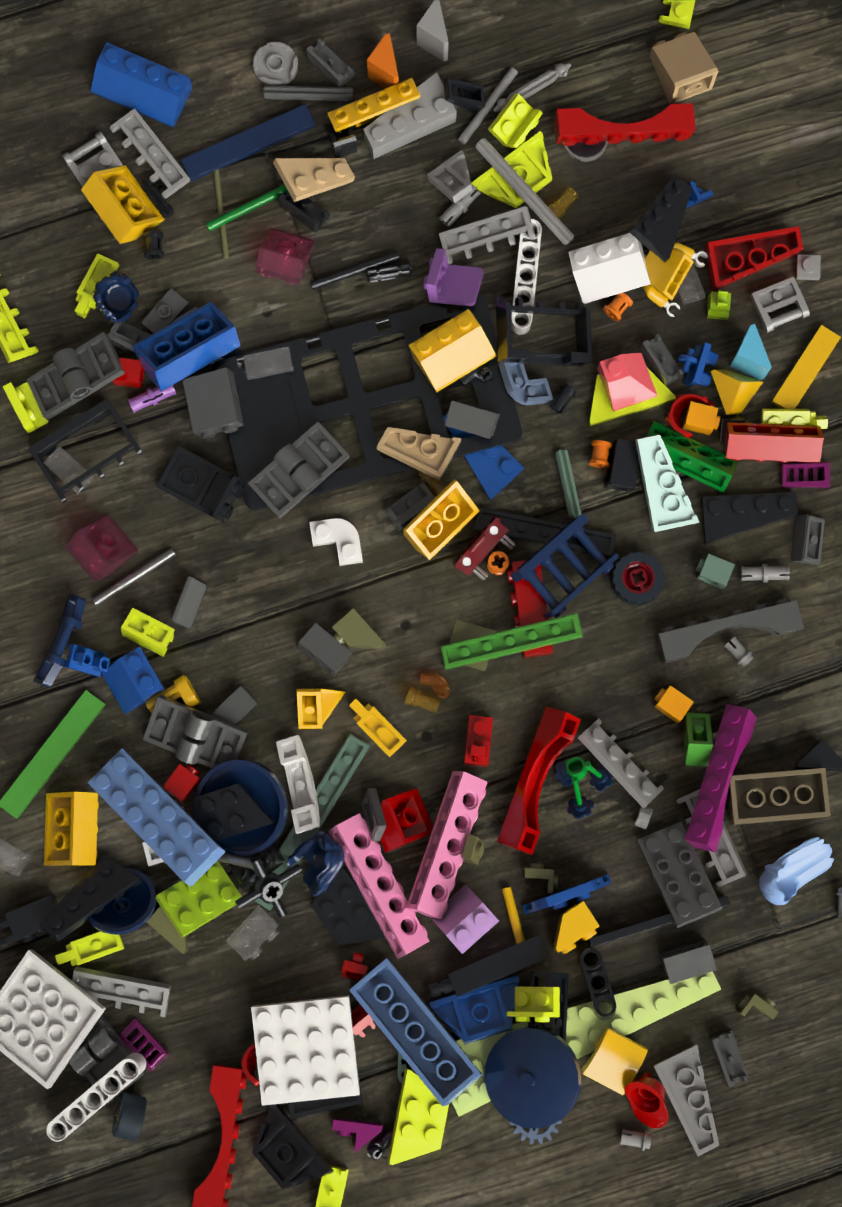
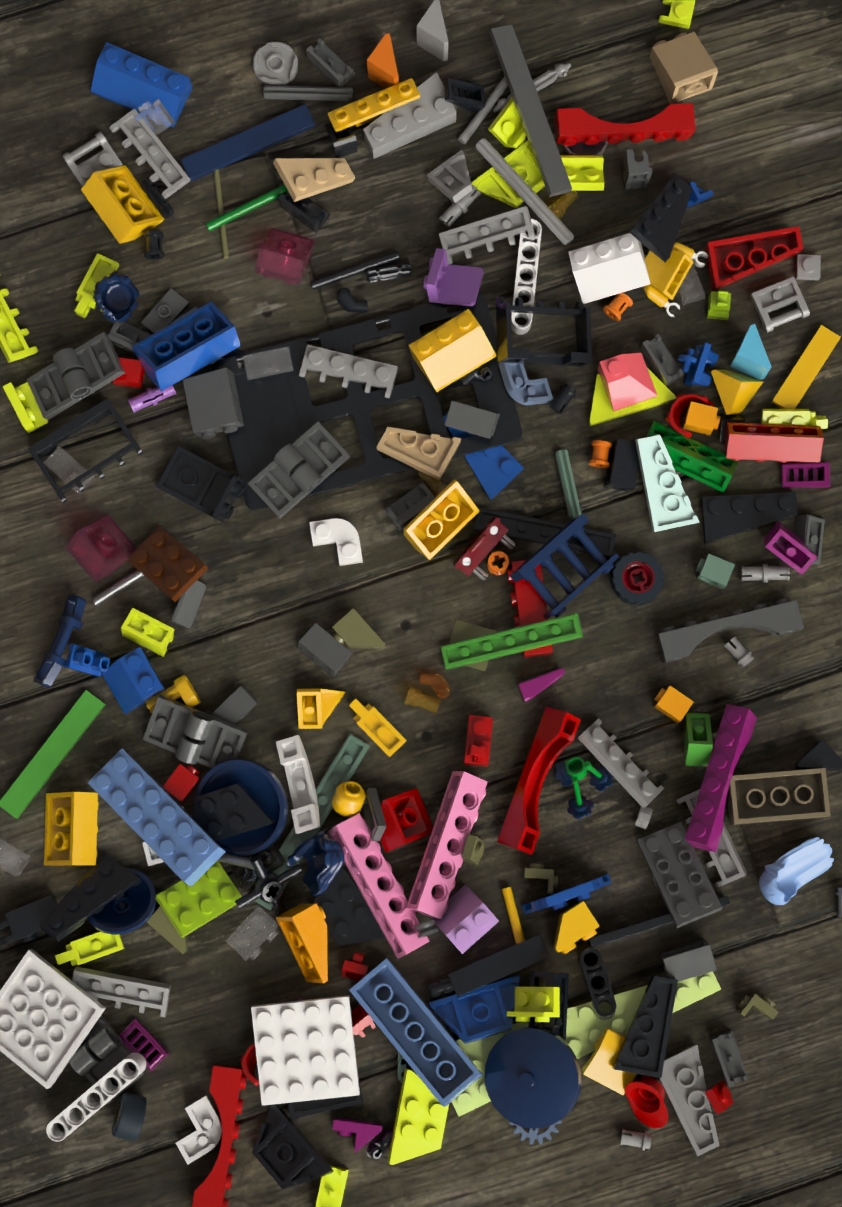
none -> reddish brown plate [126,526,208,602]
none -> clear bracket [134,99,175,135]
none -> white plate [176,1095,222,1165]
none -> light orange slope [276,903,328,983]
none -> light grey hinge [299,345,398,399]
none -> yellow head [332,781,366,817]
none -> black arm [337,288,367,313]
none -> dark grey bush [414,919,439,938]
none -> dark grey tile [489,25,572,197]
none -> magenta slope [518,668,565,703]
none -> neon yellow bracket [560,155,604,191]
none -> black wing [612,975,678,1078]
none -> dark grey hinge [622,149,652,190]
none -> red plate [705,1081,734,1114]
none -> magenta slope [763,521,817,575]

